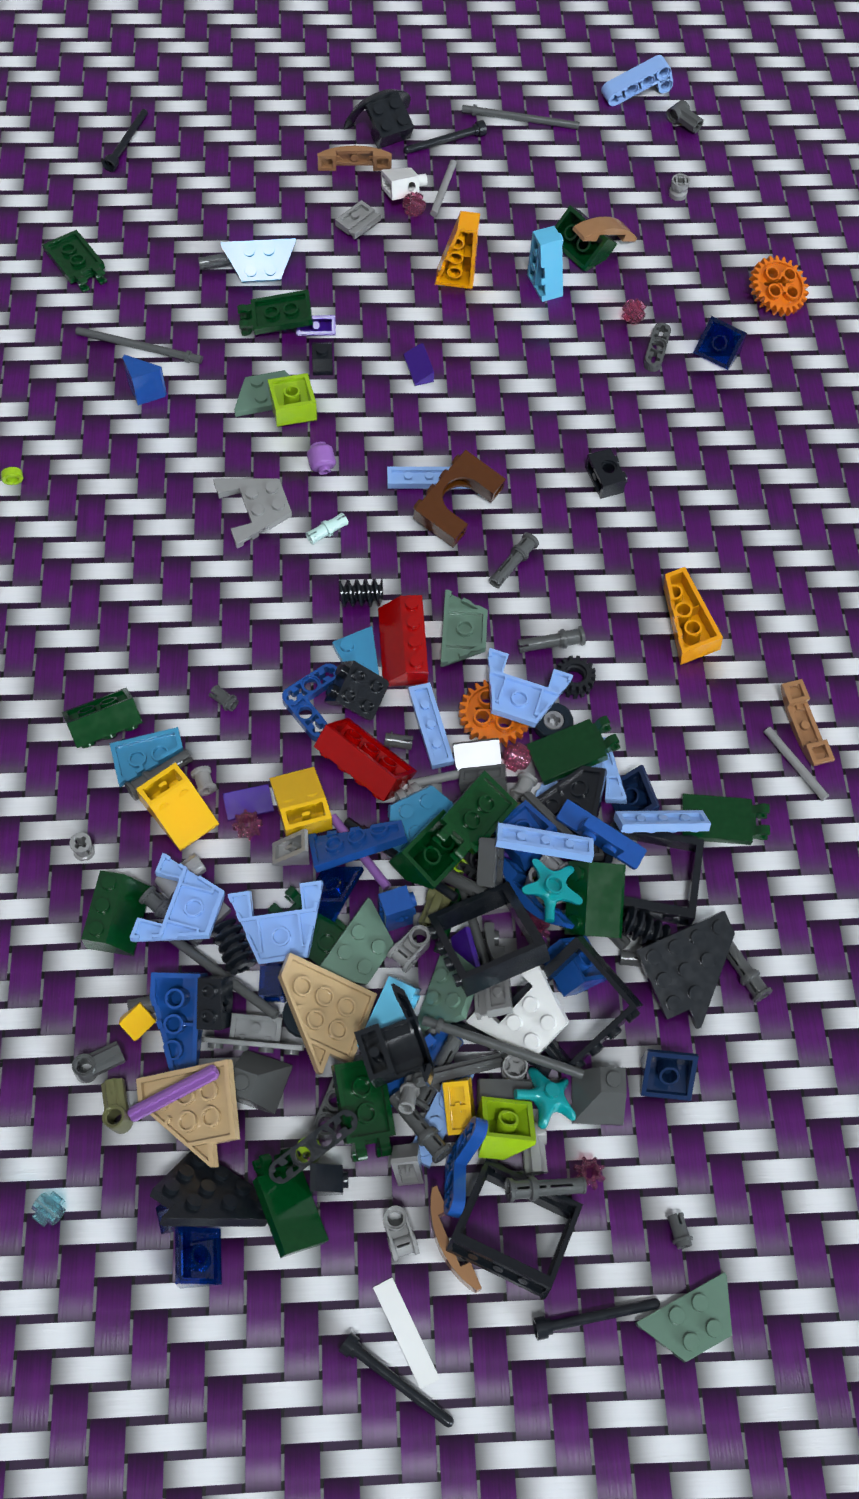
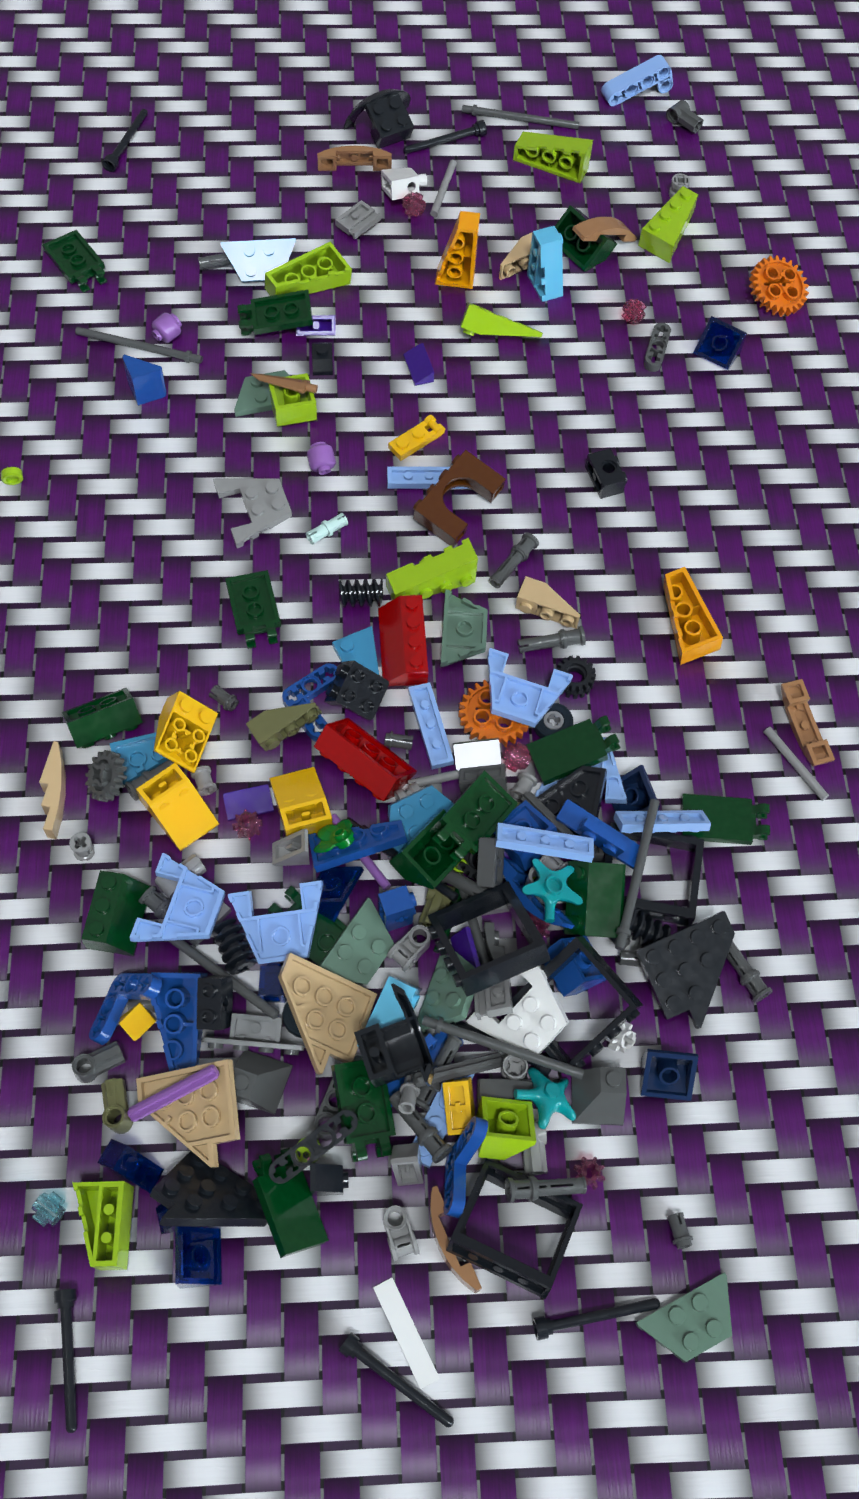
none -> tan slope [39,741,66,840]
none -> black piece [54,1288,77,1433]
none -> lime wedge [72,1181,134,1271]
none -> dark grey gear [85,750,127,802]
none -> blue beam [89,973,162,1045]
none -> clear blue slope [97,1139,164,1193]
none -> medium lavender head [152,312,182,343]
none -> yellow slope [154,691,218,773]
none -> dark green tile [225,570,281,649]
none -> olive slope [246,702,322,751]
none -> medium nougat bar [250,373,318,394]
none -> lime wedge [265,241,352,296]
none -> green plate [313,819,354,853]
none -> lime wedge [386,538,478,600]
none -> yellow plate [388,415,446,461]
none -> lime wedge [460,302,543,337]
none -> tan slope [499,232,533,280]
none -> lime wedge [513,131,593,183]
none -> tan slope [515,576,580,629]
none -> white gear [606,1022,636,1053]
none -> dark grey bar [615,799,660,950]
none -> lime wedge [638,186,698,263]

